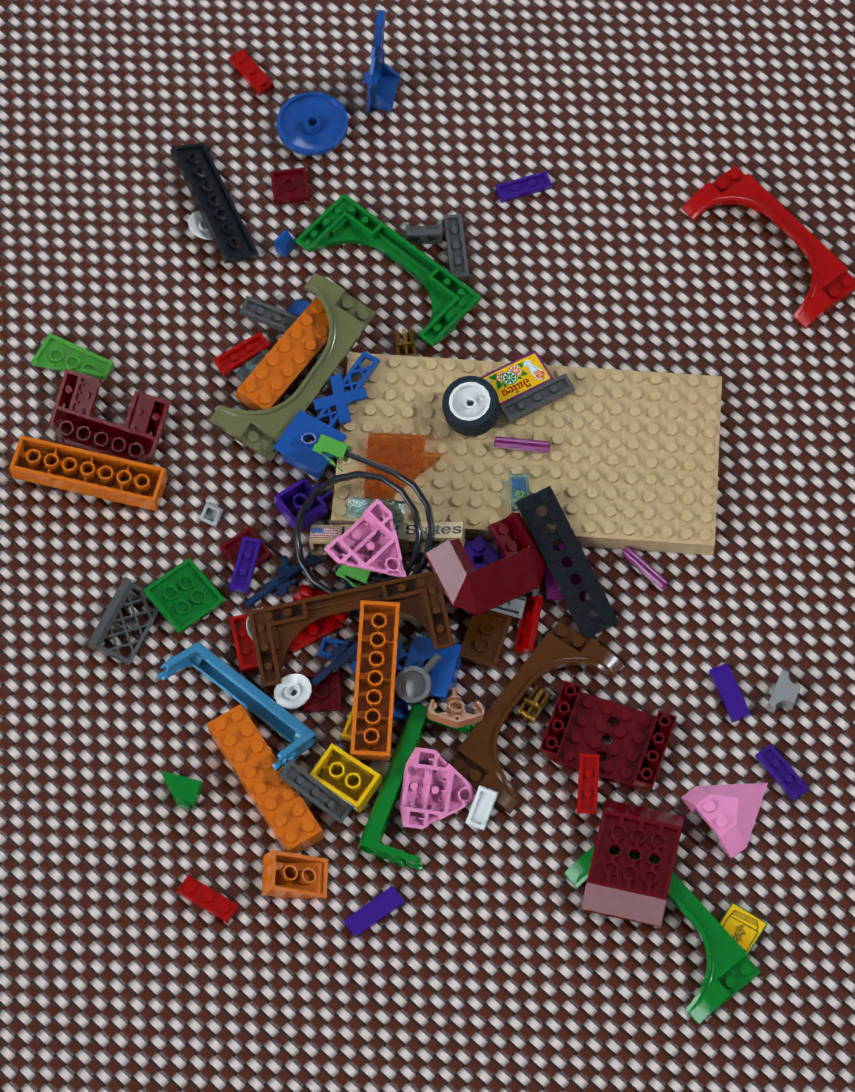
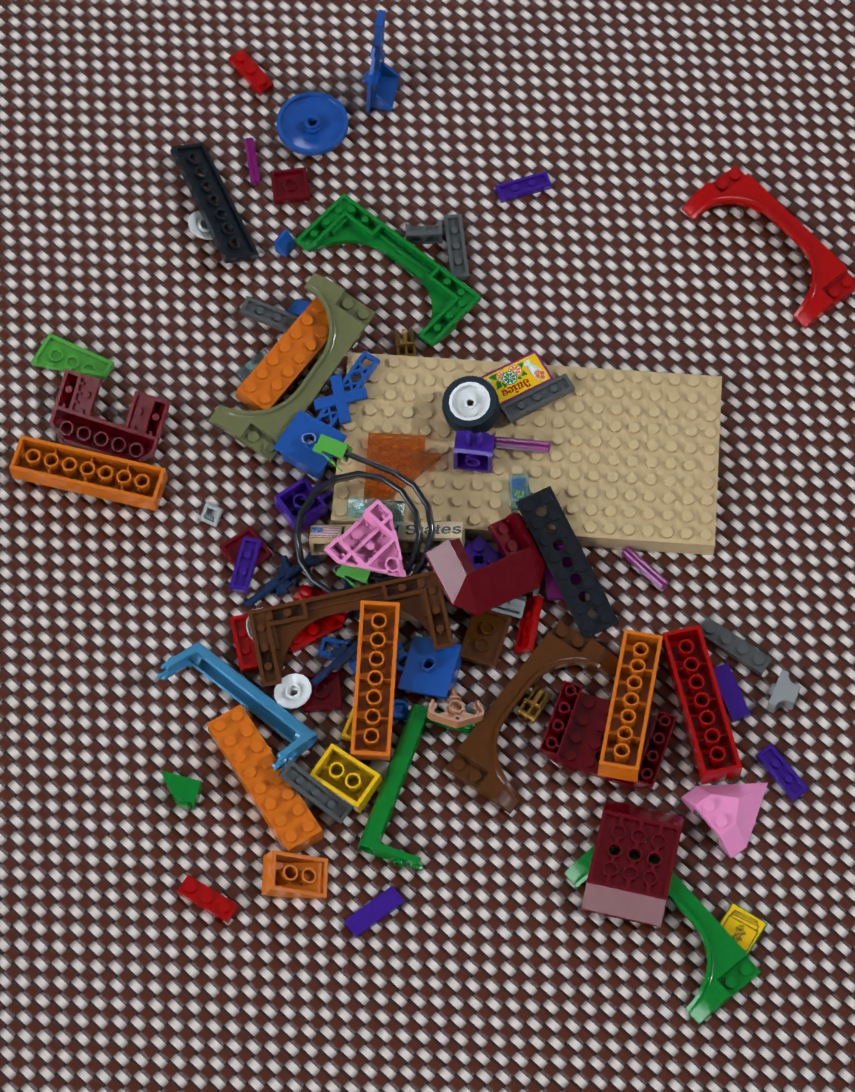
dark grey fence [88,577,160,666] -> none
green plate [143,558,225,635] -> none
red plate [213,332,270,376] -> none
dark grey piece [395,653,442,704] -> none
bright pink wedge [399,747,477,829] -> none
white tile [465,785,499,830] -> none
red plate [577,753,600,815] -> none
none -> magenta axle [244,137,260,186]
none -> dark purple hinge [453,430,495,473]
none -> orange brick [598,629,663,782]
none -> red brick [662,625,742,784]
none -> dark grey plate [701,617,772,676]

